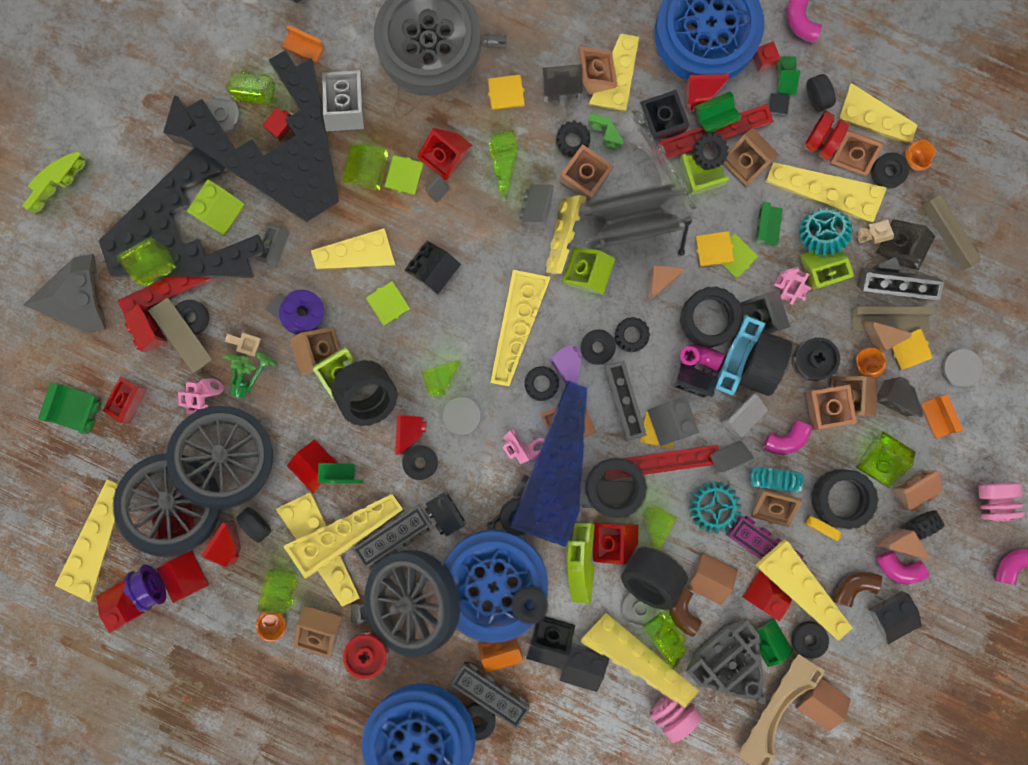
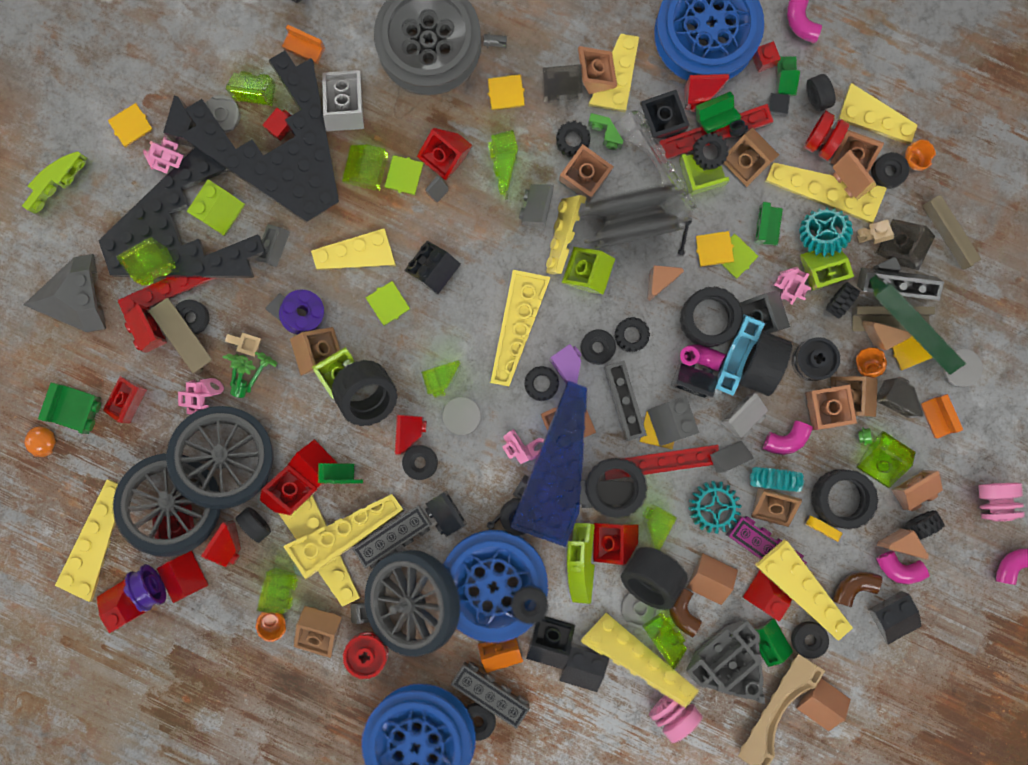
none -> orange hair [24,426,56,458]
none -> yellow piece [107,103,153,147]
none -> bright pink piece [142,136,184,174]
none -> red slope [259,465,317,516]
none -> black plate [729,120,748,138]
none -> black tyre [825,282,860,319]
none -> nougat slope [833,150,877,200]
none -> bright green plate [858,427,872,446]
none -> dark green arch [870,275,966,375]

